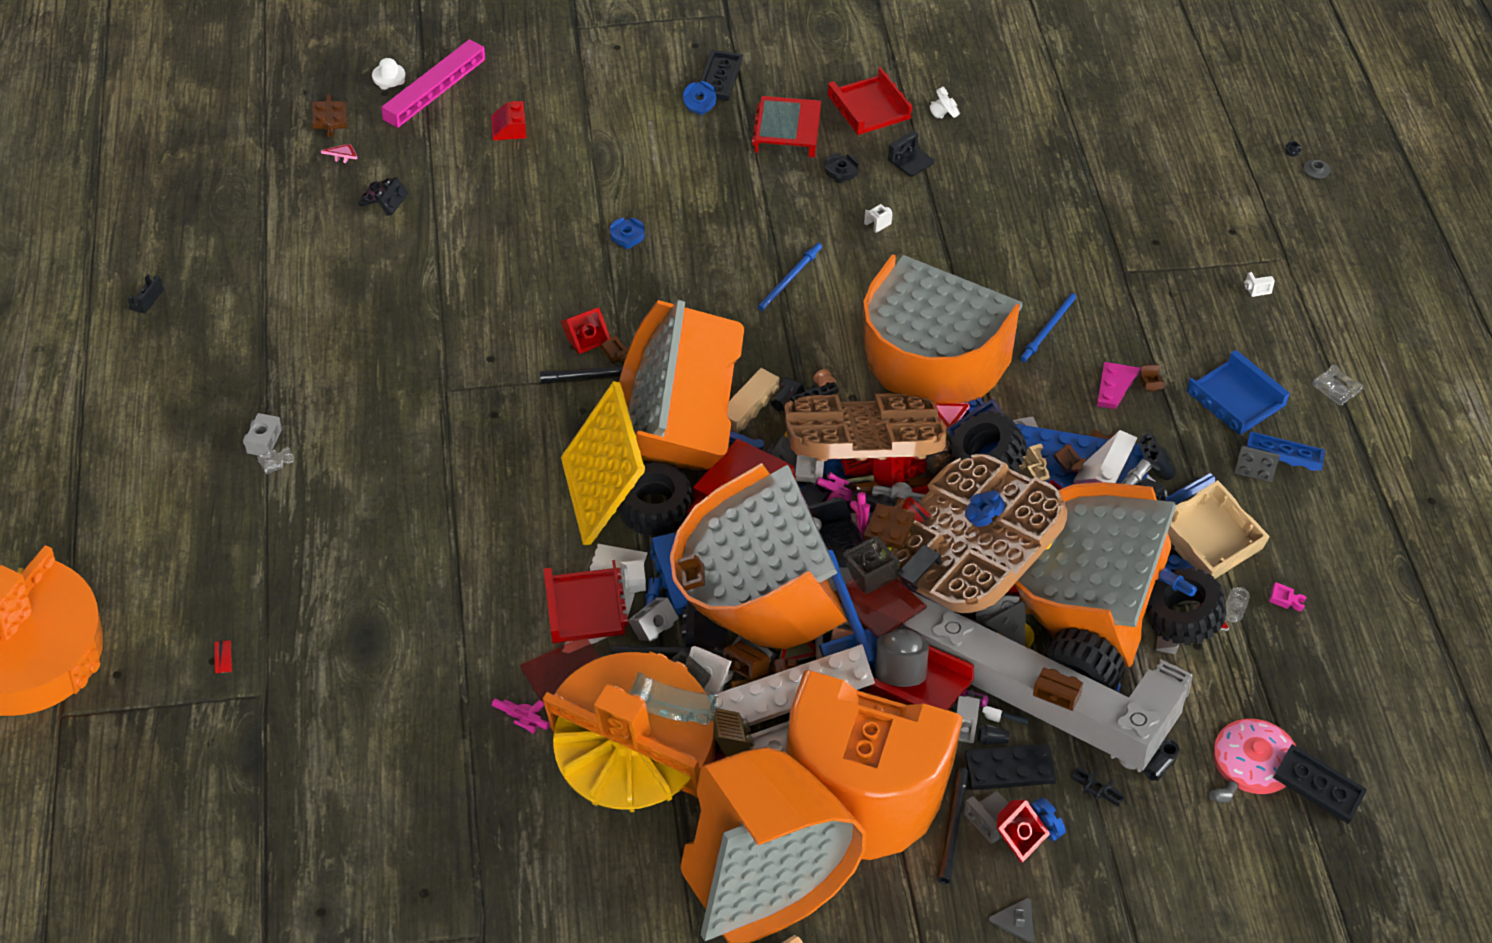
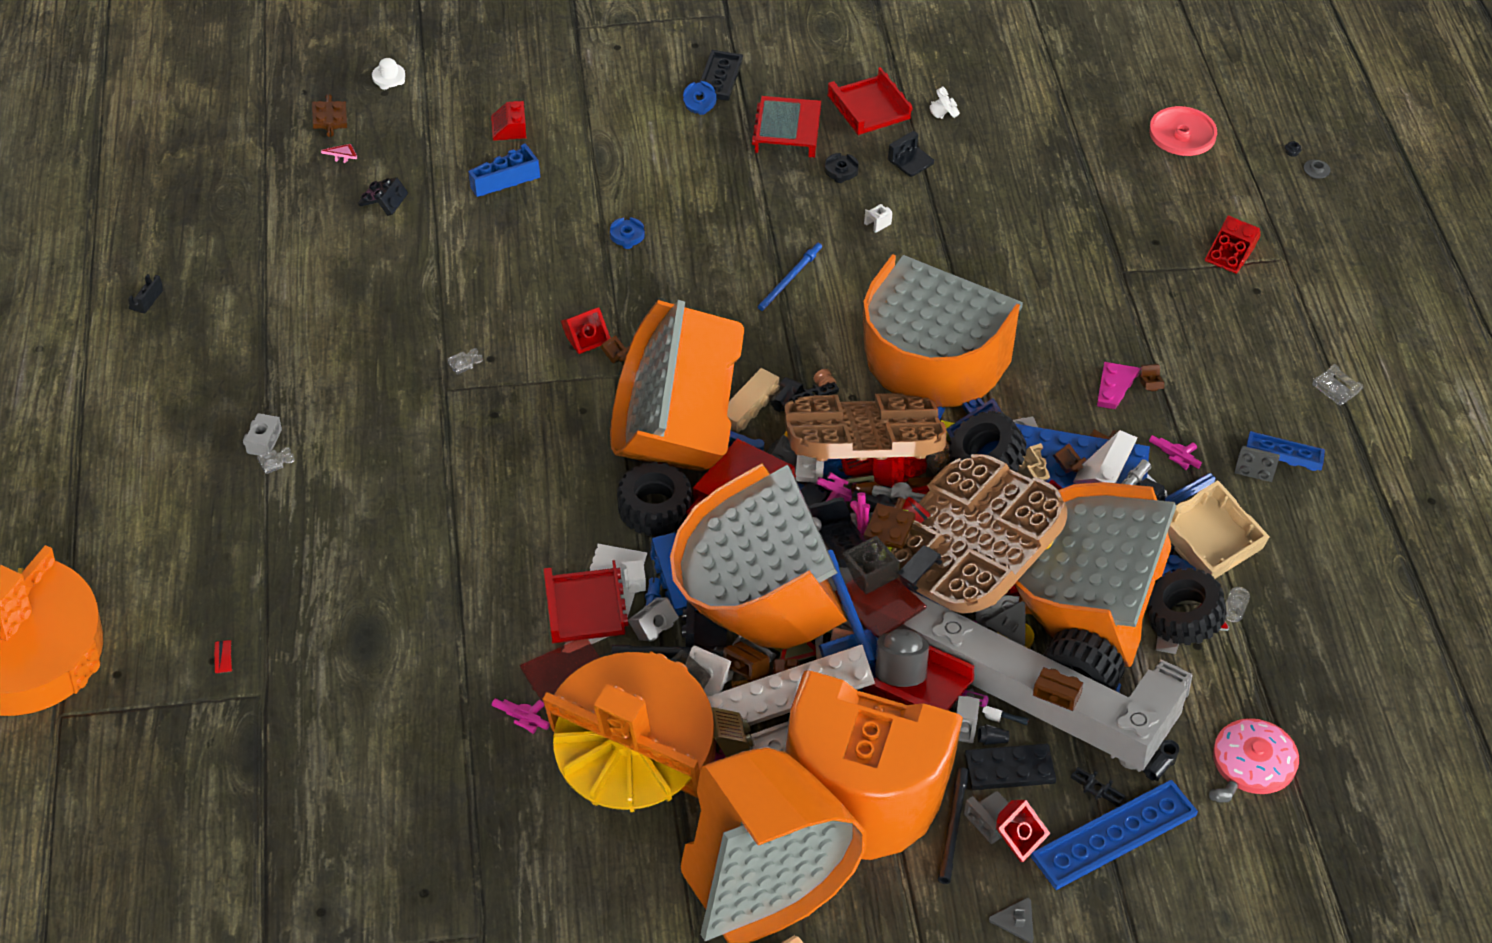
dark pink brick [381,39,485,128] -> none
black piece [540,366,623,382] -> none
yellow plate [561,381,645,545] -> none
clear light blue windscreen [629,672,719,724] -> none
reddish brown bracket [678,555,705,591] -> none
piece [936,403,970,429] -> none
blue plate [965,490,1005,527] -> none
blue bar [1020,293,1076,362] -> none
blue plate [1030,798,1065,841] -> none
black connector [1139,433,1176,480] -> none
blue axle [1159,569,1197,597] -> none
blue panel [1186,350,1290,435] -> none
white bracket [1244,272,1275,297] -> none
dark pink plate [1269,582,1307,611] -> none
black plate [1273,744,1367,824] -> none
none -> clear plate [447,348,483,375]
none -> blue wedge [468,143,540,197]
none -> blue plate [1031,780,1198,890]
none -> coral dish [1149,106,1217,156]
none -> dark pink piece [1149,435,1202,470]
none -> red slope [1205,215,1260,274]

